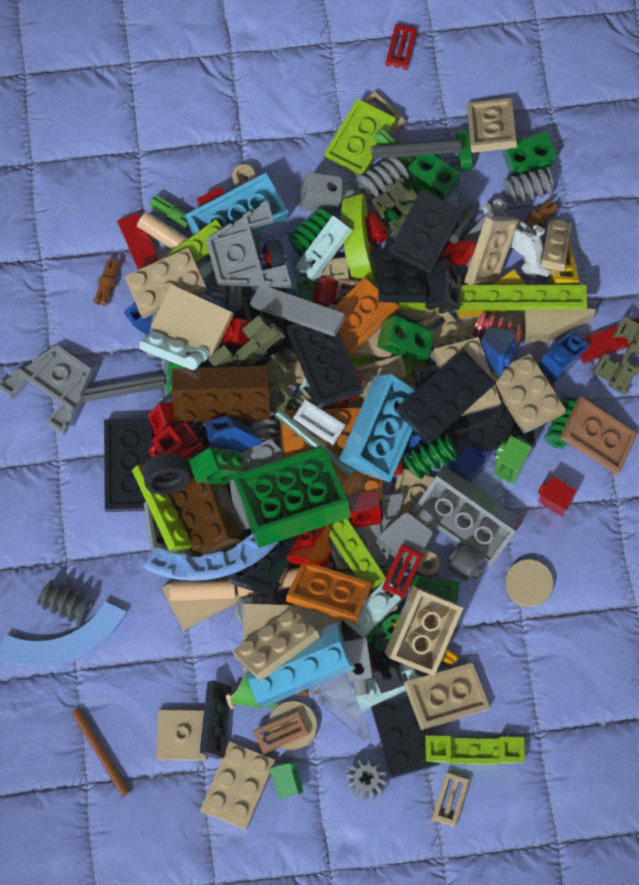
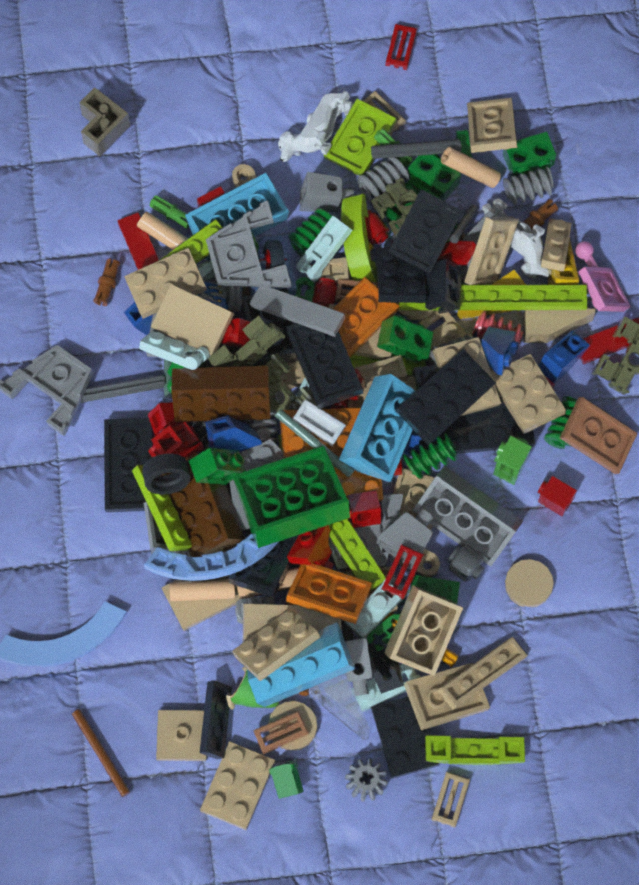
dark grey piece [37,579,92,626] -> none
clear blue brick [448,446,486,483] -> none
none -> dark tan brick [79,87,130,157]
none -> white animal [278,90,353,162]
none -> tan tile [438,636,528,710]
none -> light nougat piece [441,147,501,188]
none -> bright pink plate [575,241,631,312]

